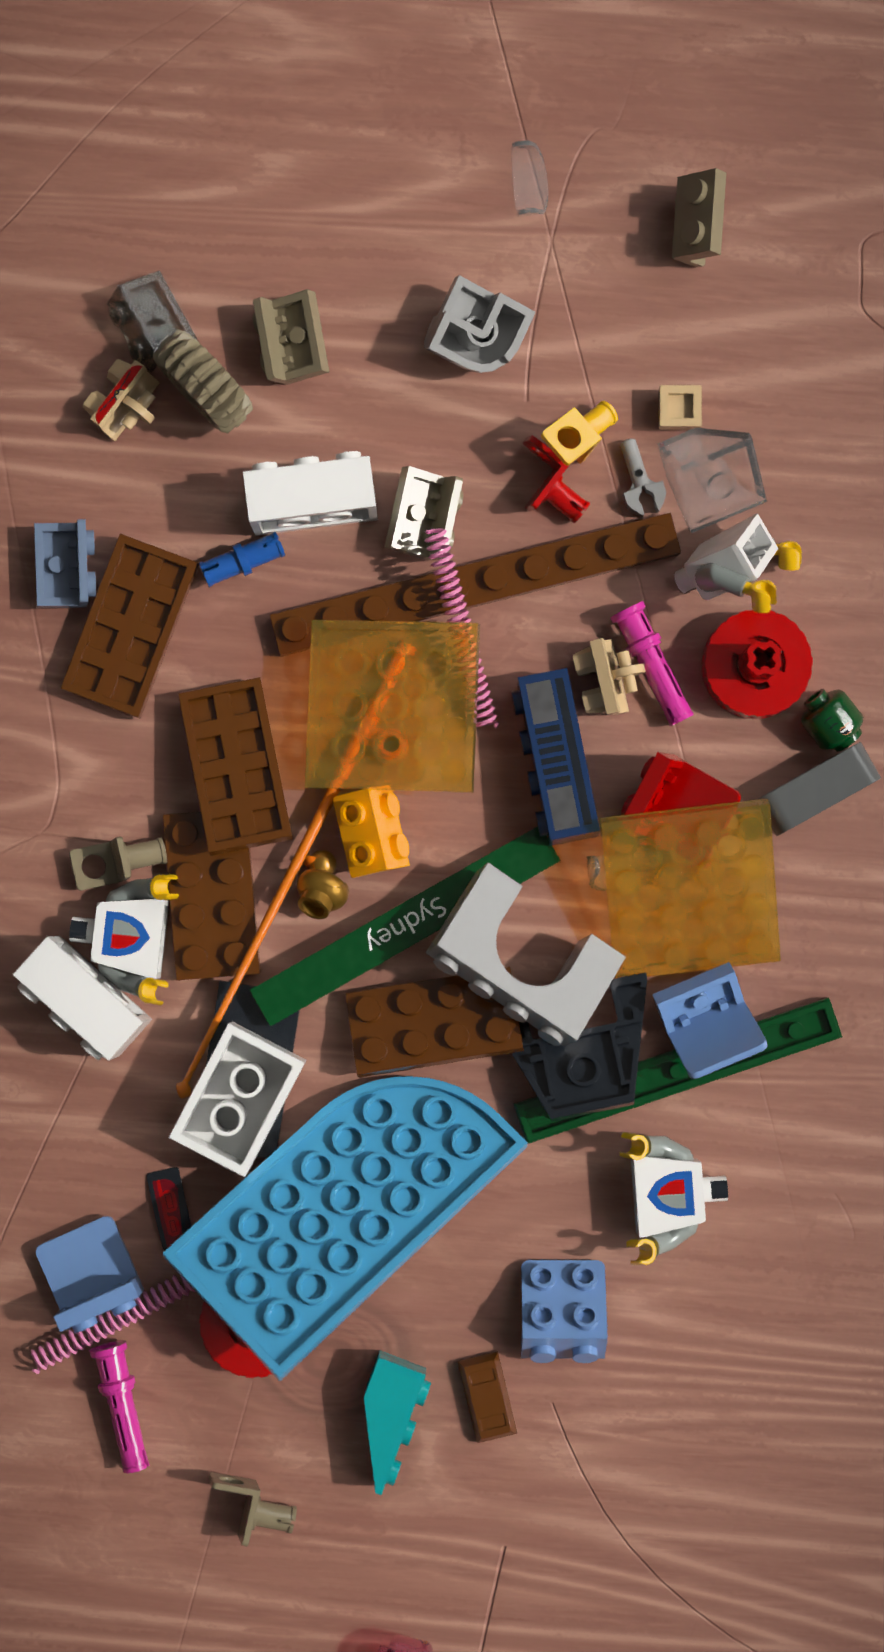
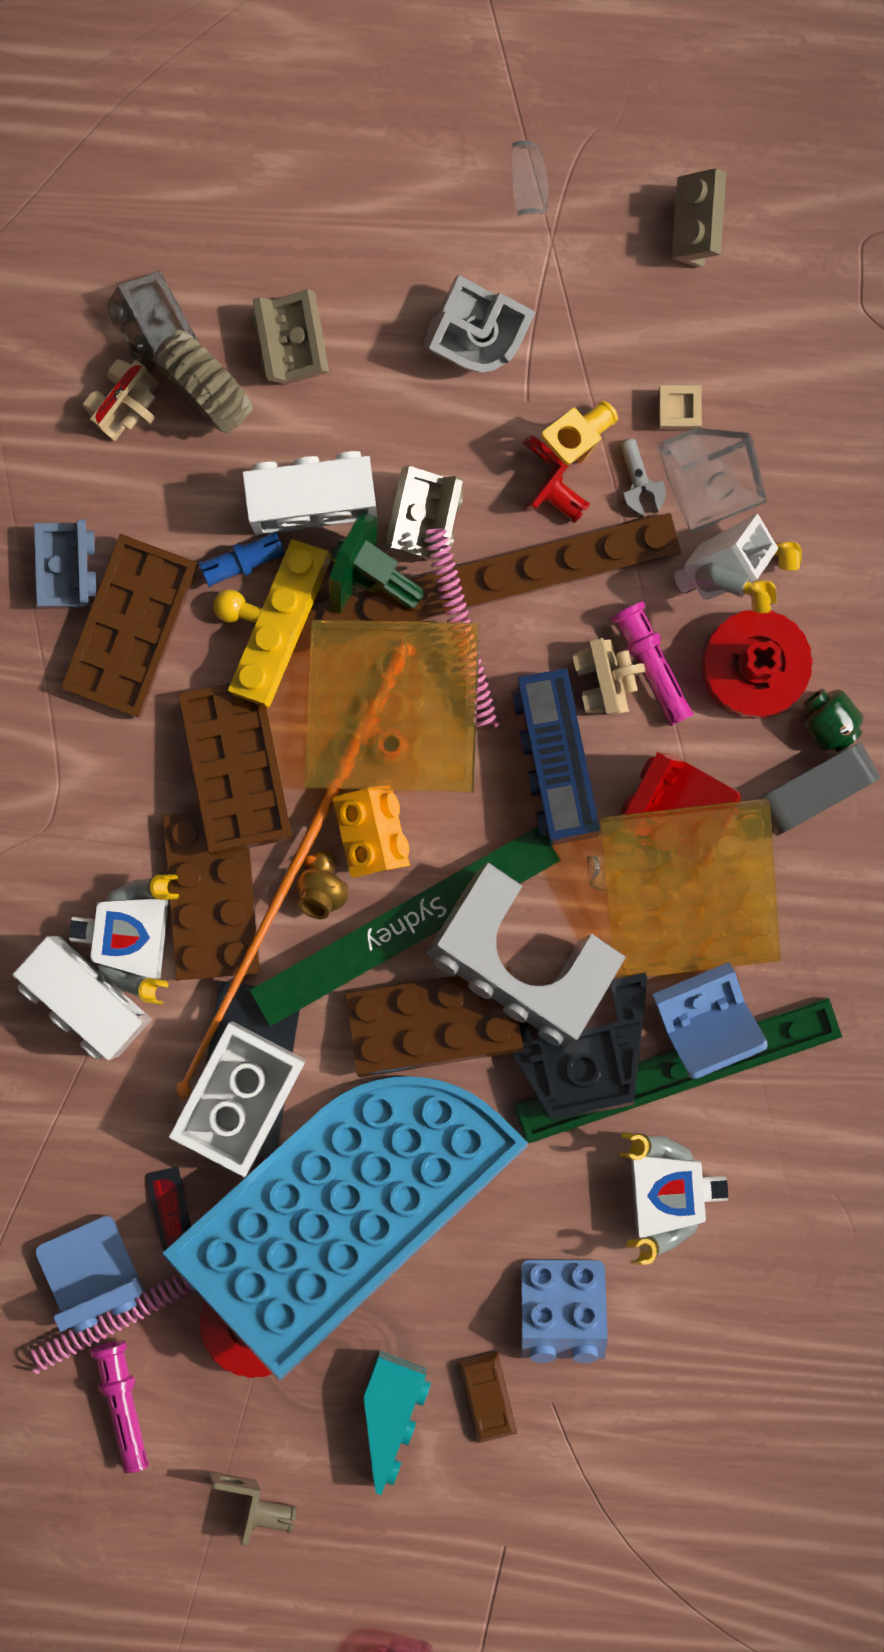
dark tan bracket [69,836,167,891] -> none
none -> yellow plate [213,539,332,708]
none -> dark green piece [329,513,423,614]

